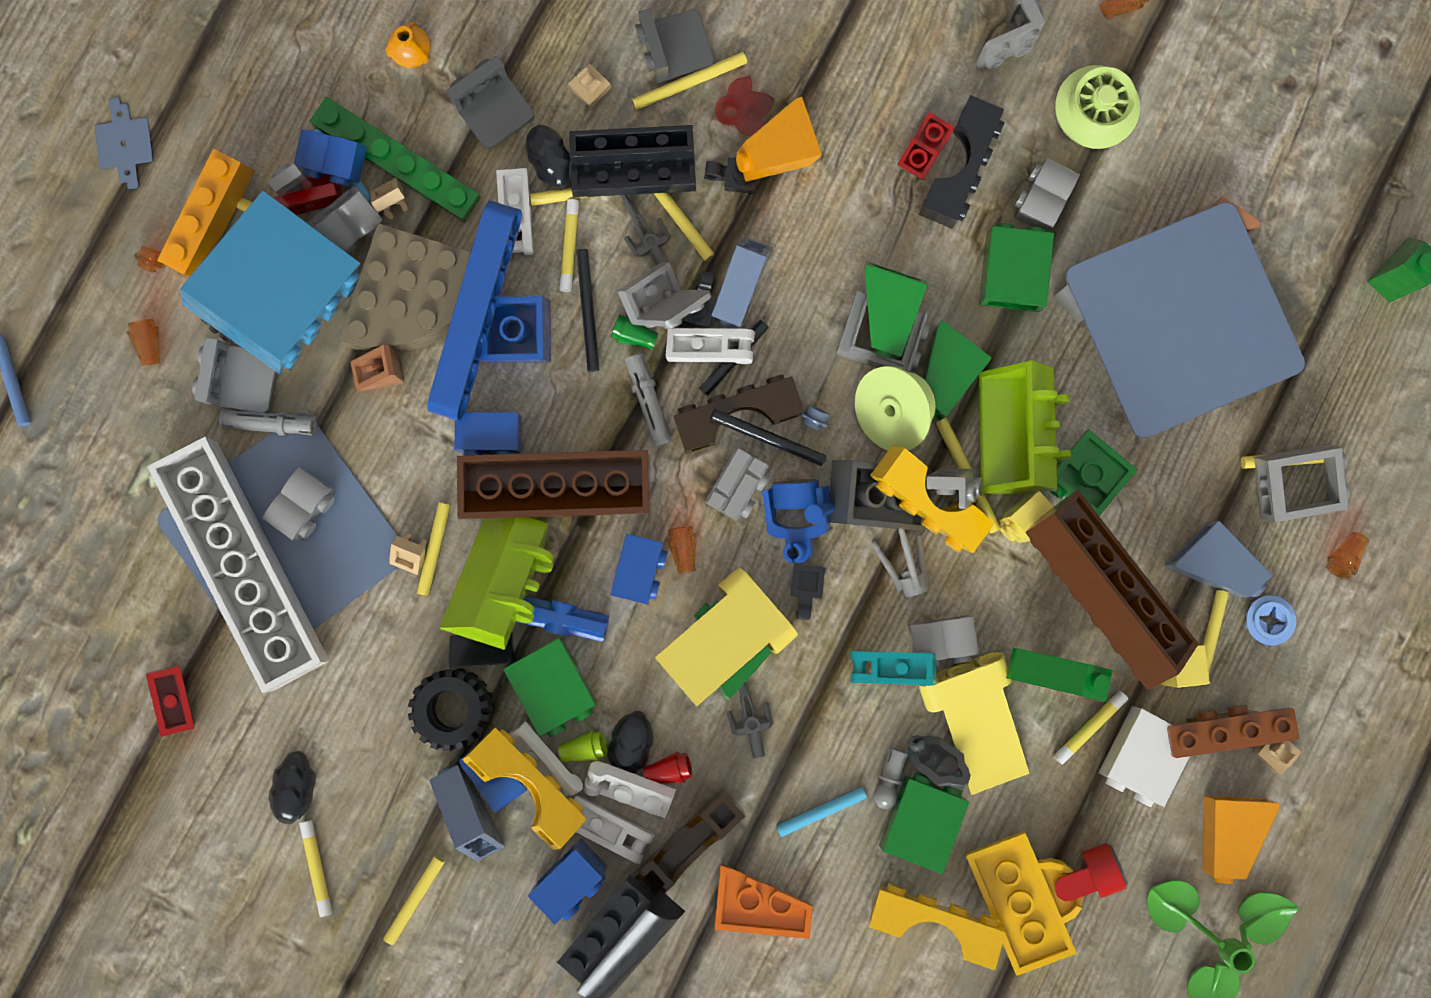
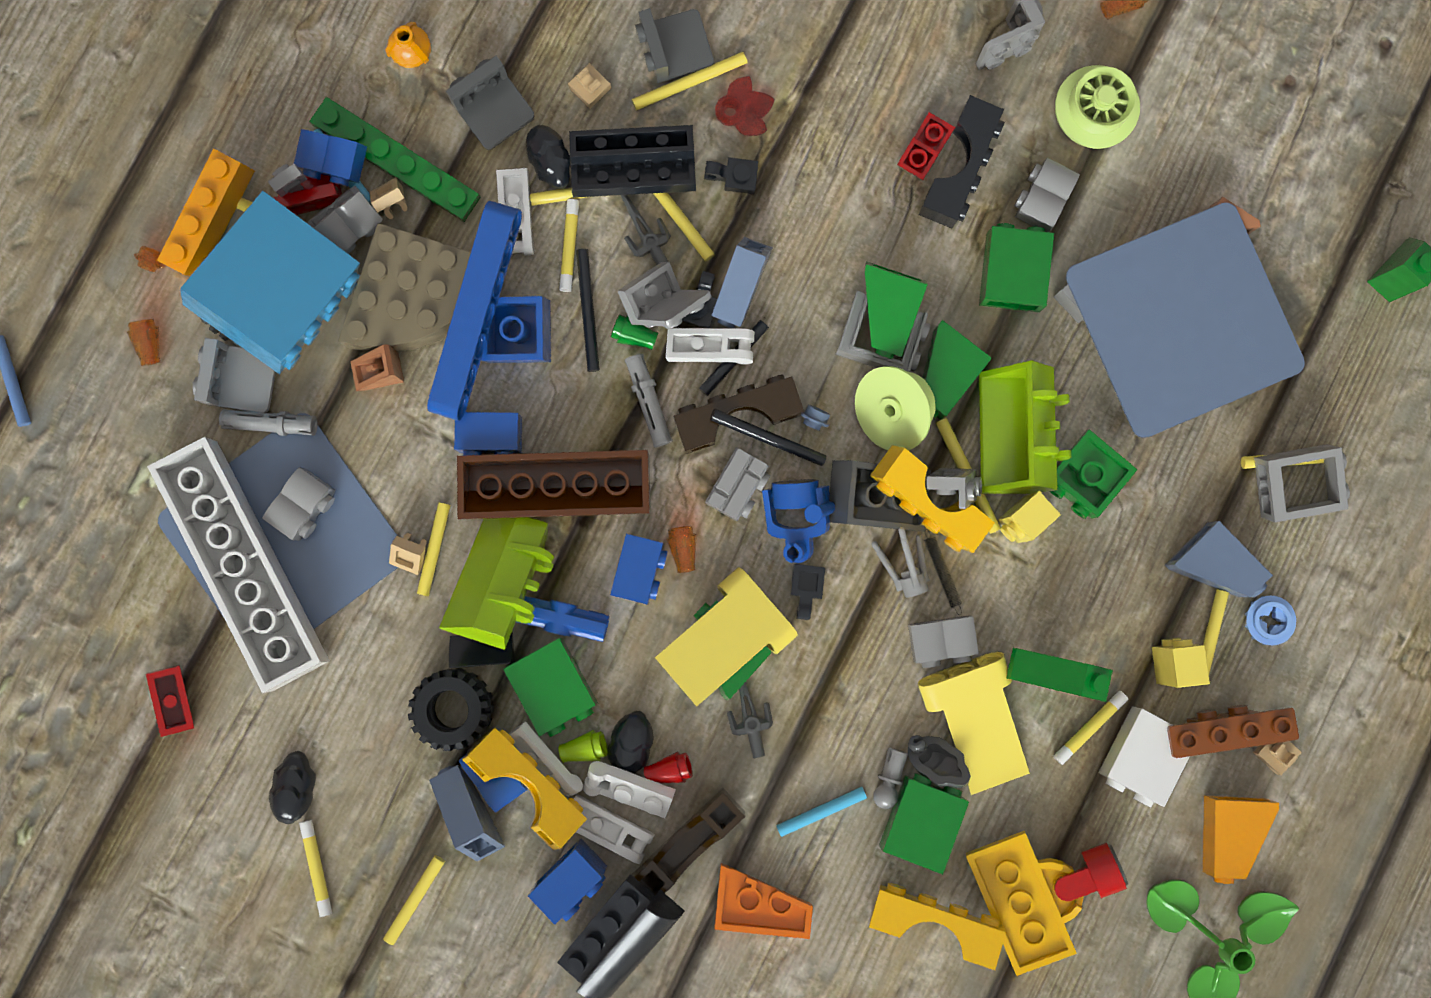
sand blue piece [94,98,153,190] -> none
light orange slope [736,97,822,182] -> none
teal plate [850,651,936,686] -> none
reddish brown slope [1025,489,1199,690] -> none
clear orange cone [1326,532,1369,579] -> none
none -> black piece [924,529,962,615]

